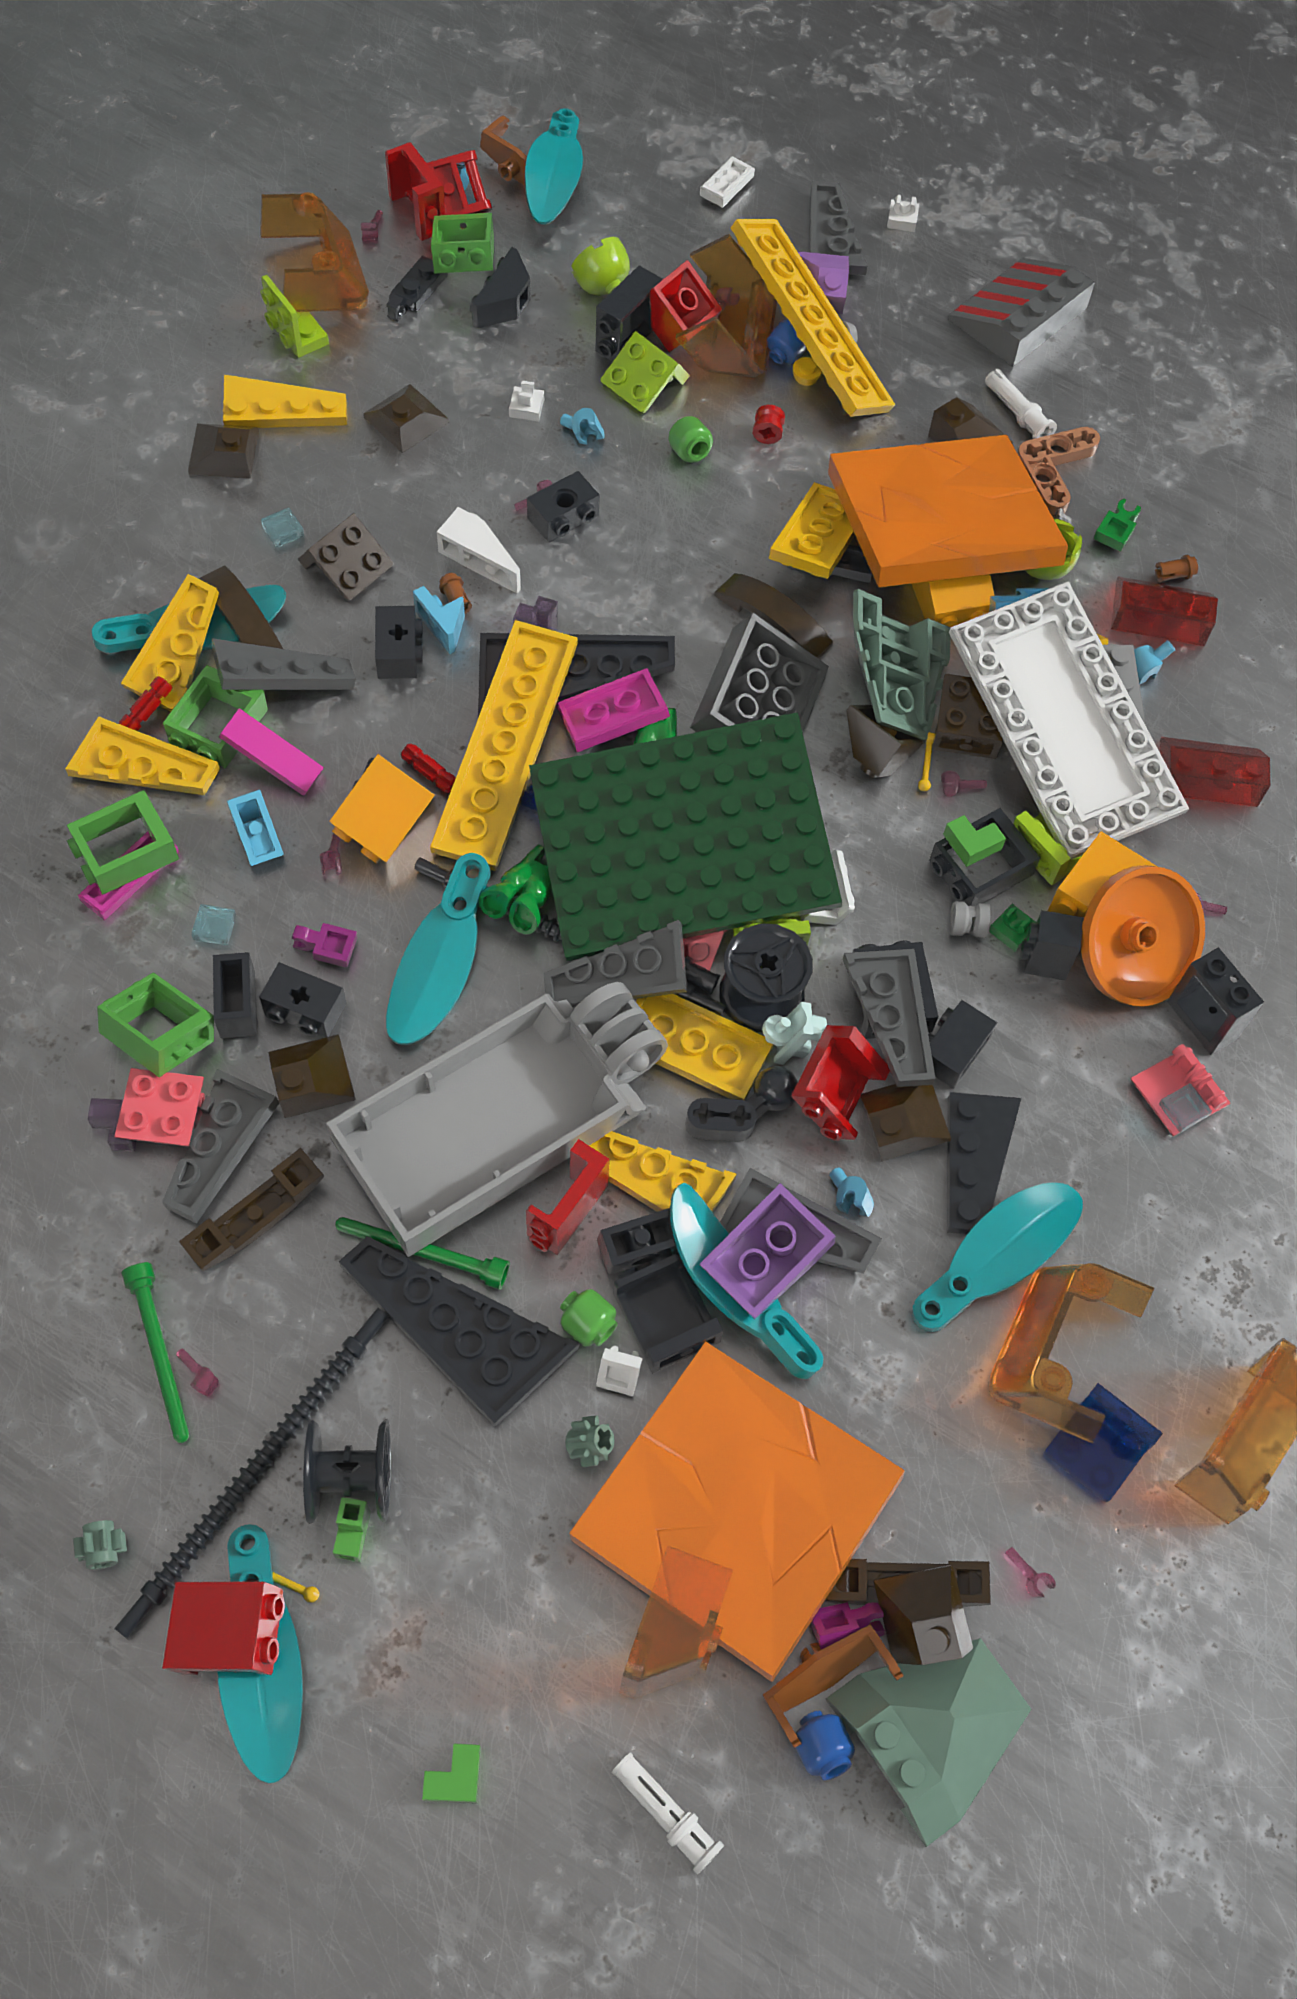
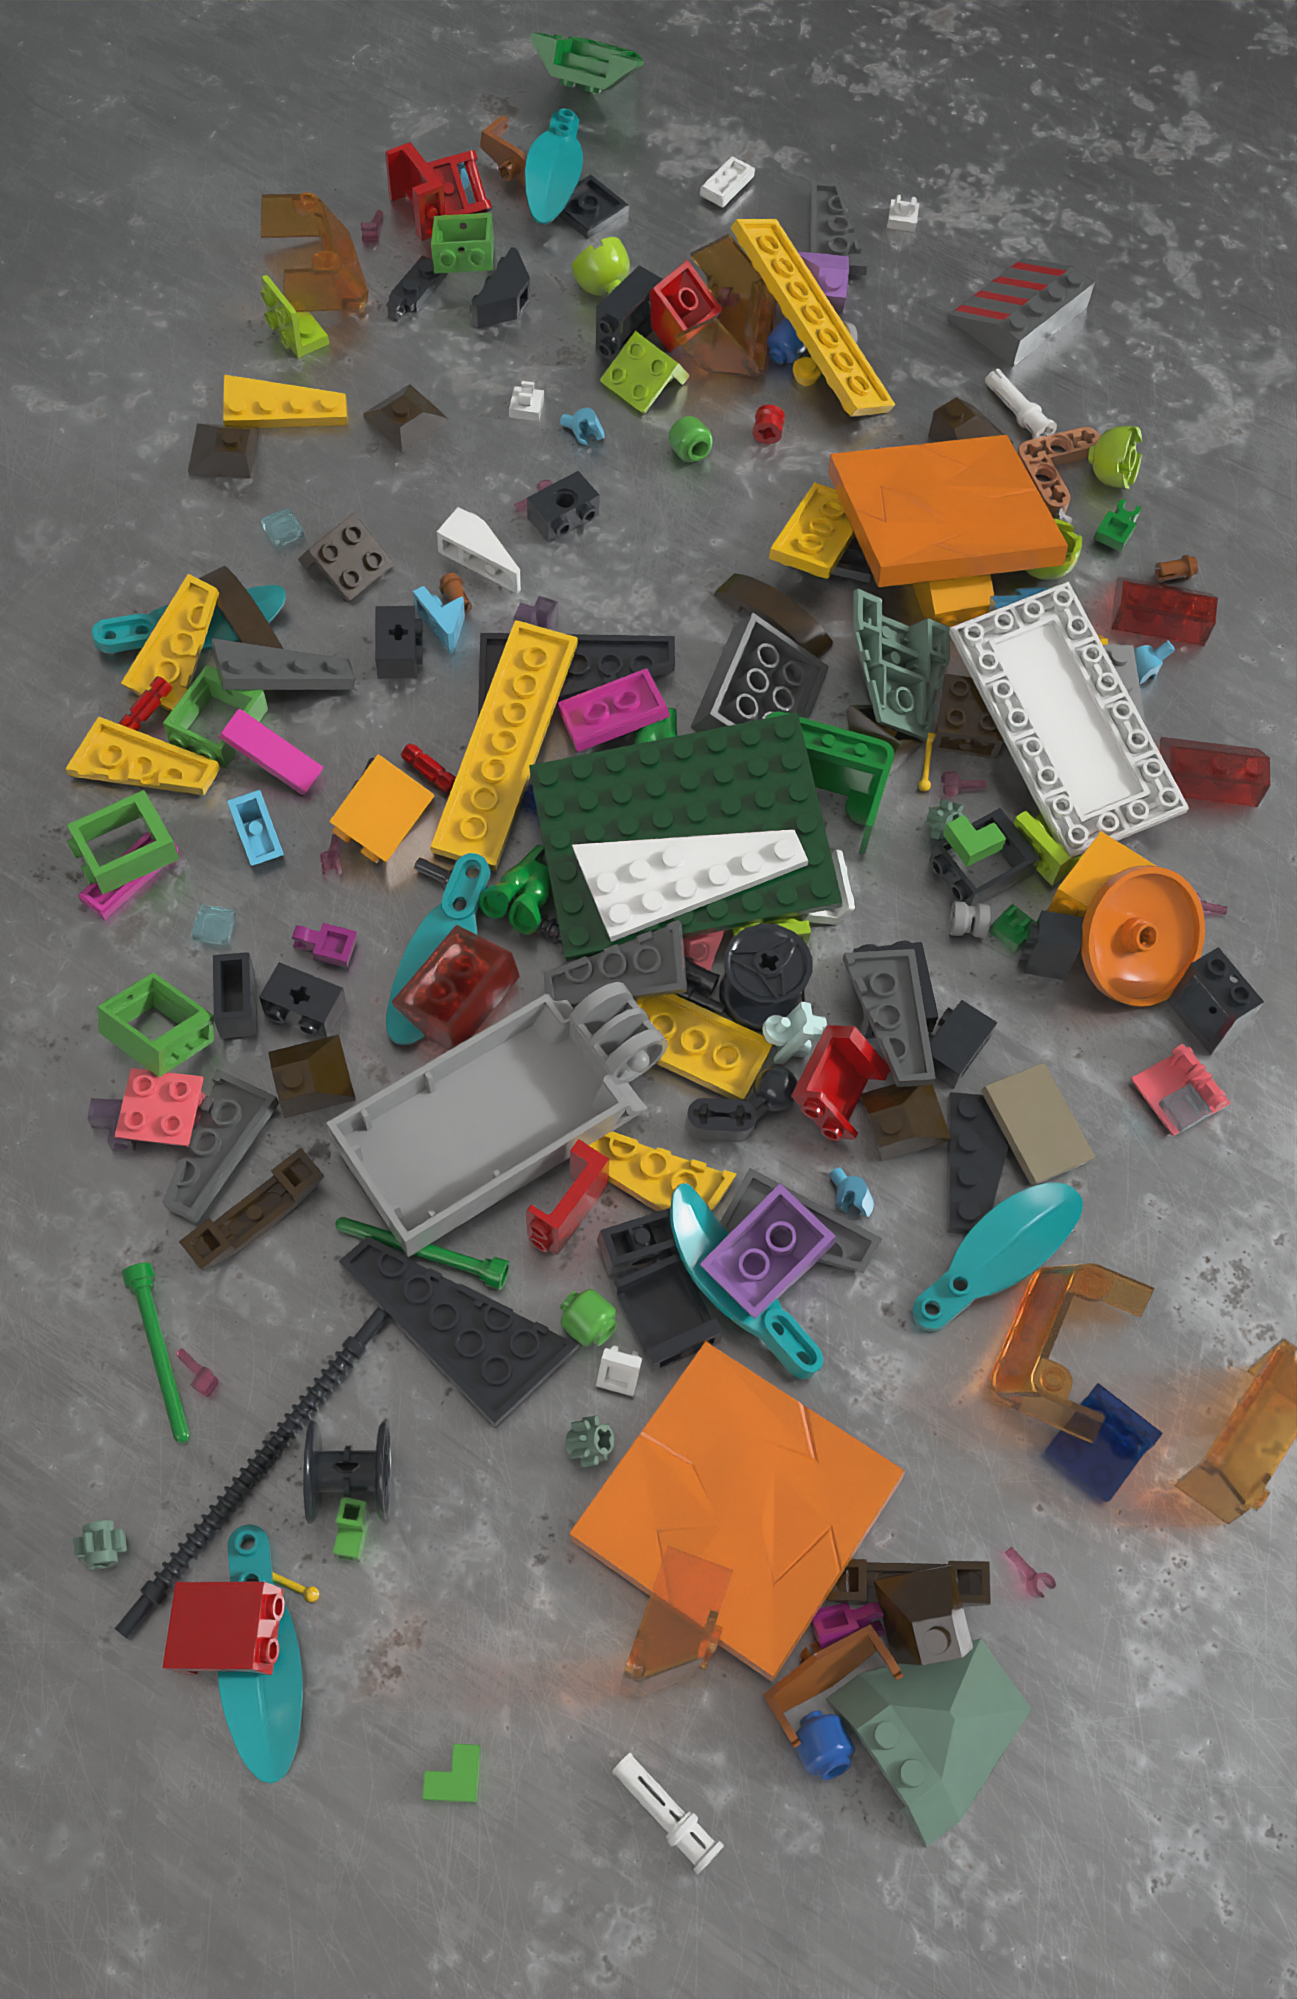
none -> clear red slope [392,925,520,1050]
none -> green wedge [530,32,644,94]
none -> black tile [558,174,629,239]
none -> white wing [572,830,808,942]
none -> green windscreen [765,712,894,855]
none -> sand green gear [924,799,969,840]
none -> dark tan tile [981,1063,1096,1187]
none -> lime cylinder [1088,426,1142,489]

